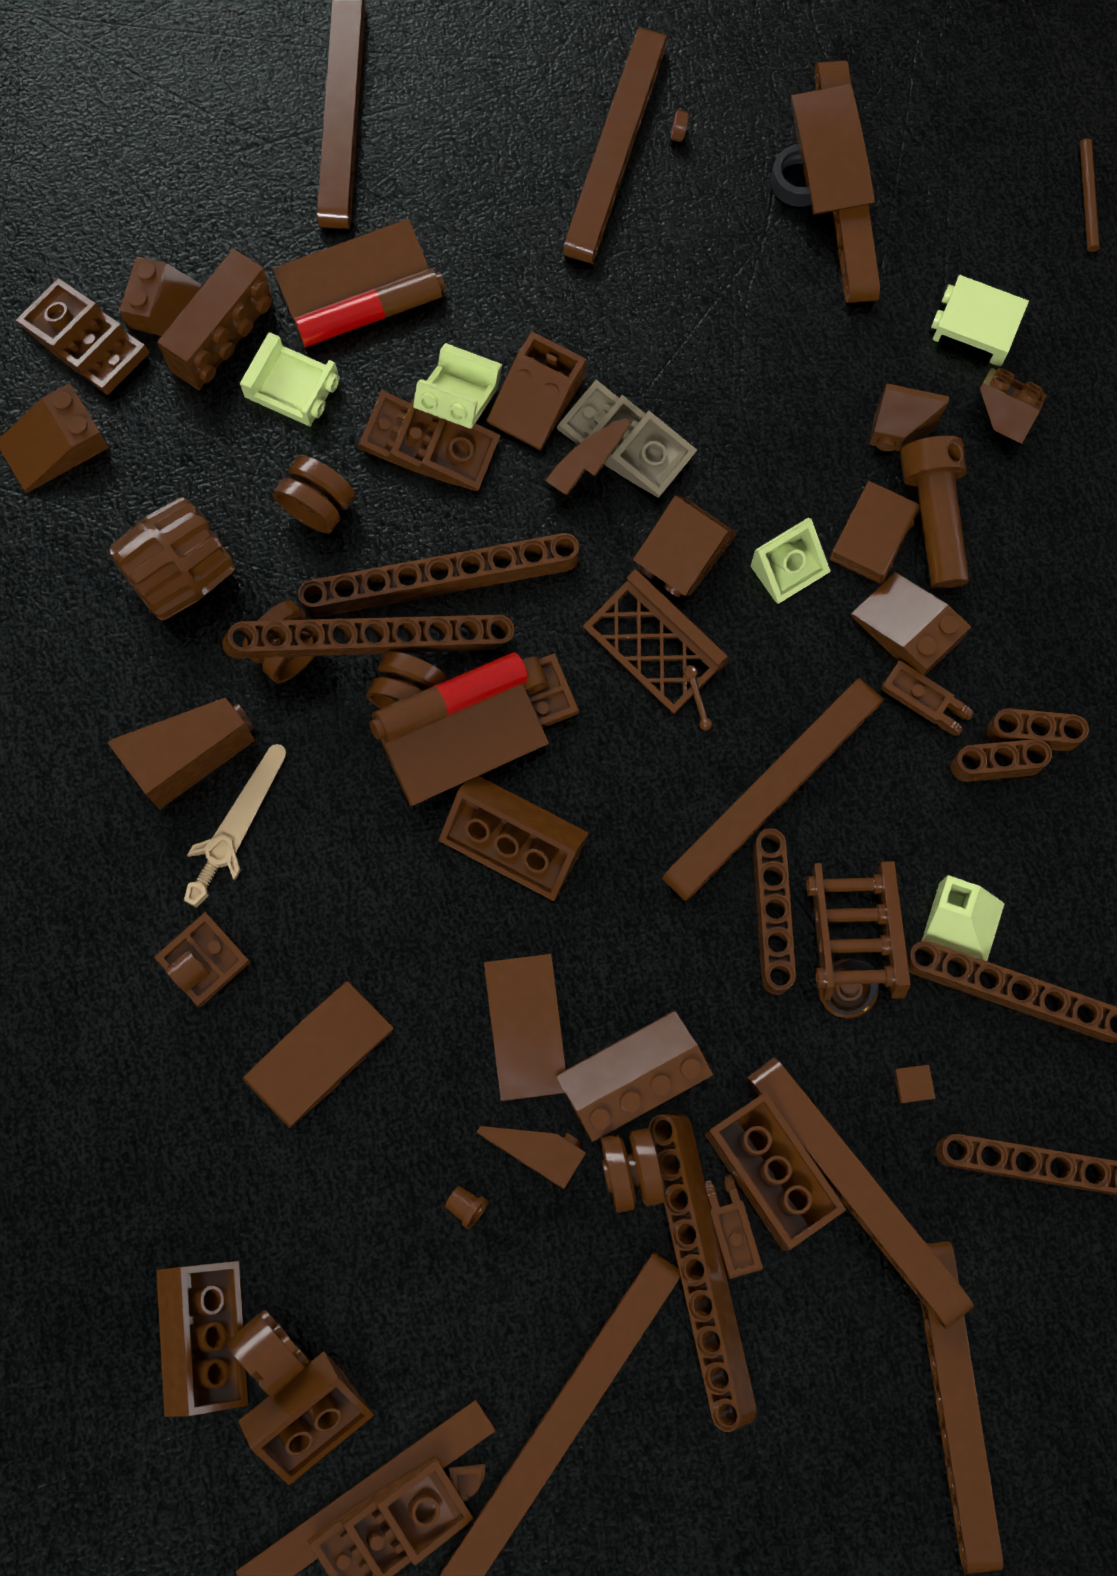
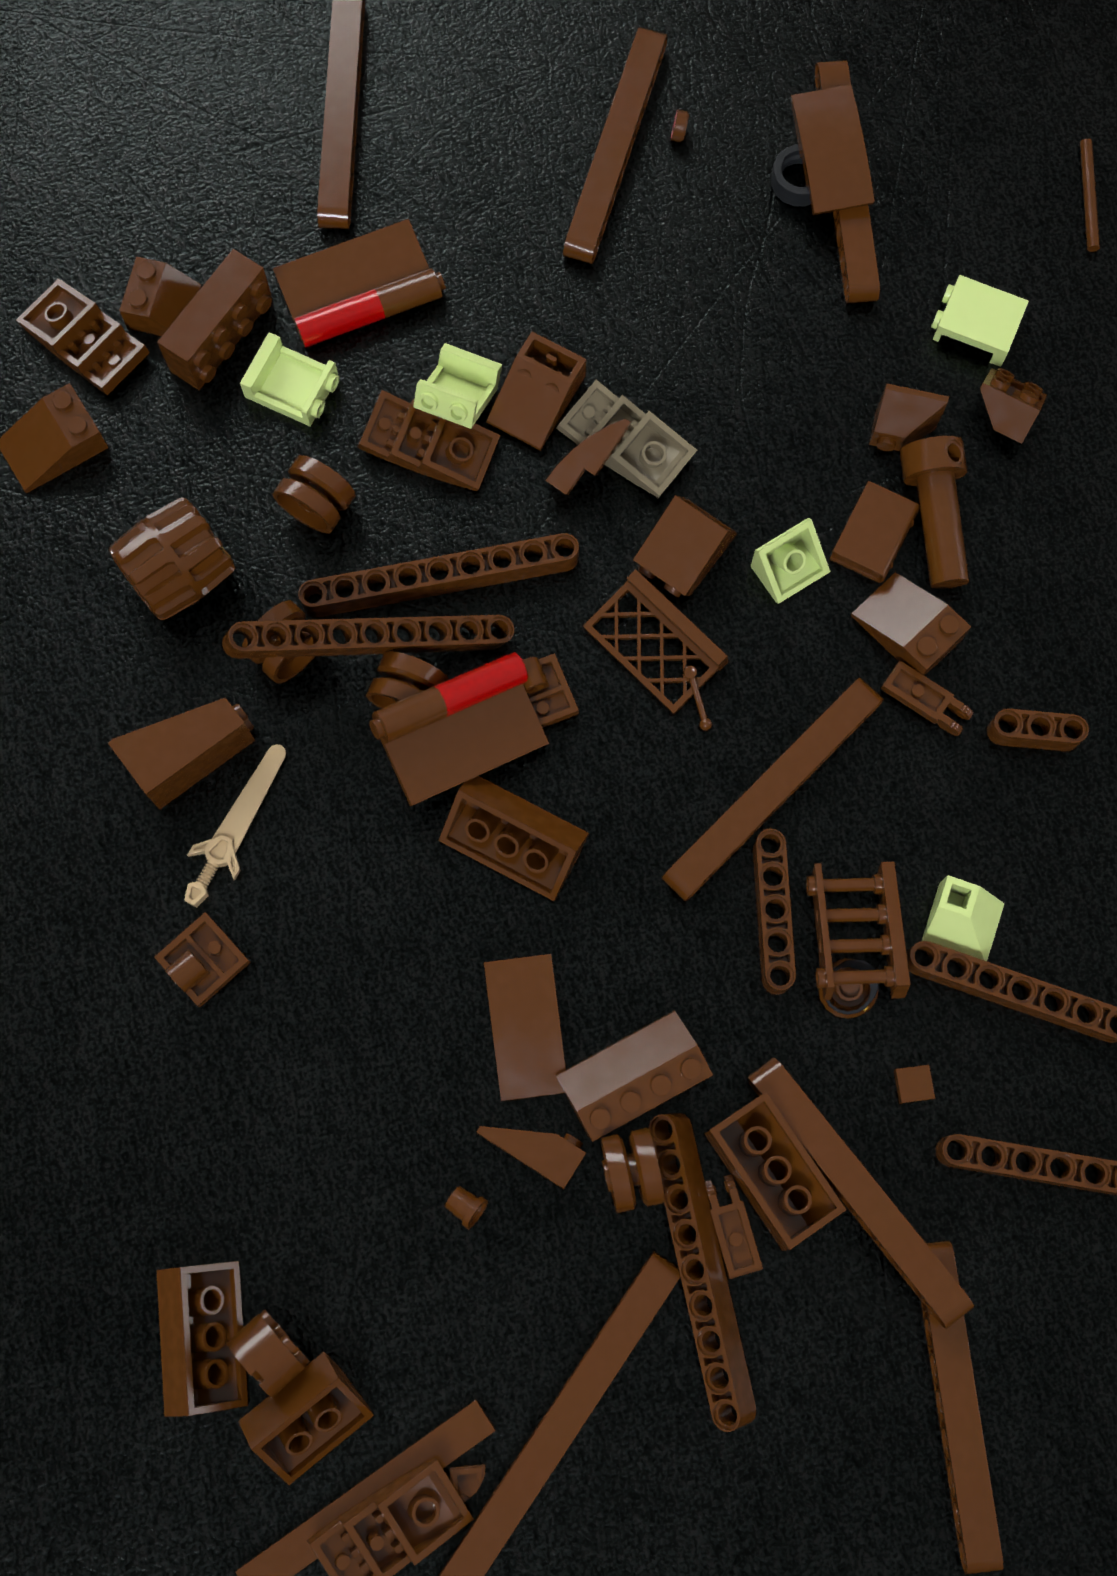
reddish brown slope [243,981,394,1128] -> none
reddish brown beam [951,739,1052,782] -> none

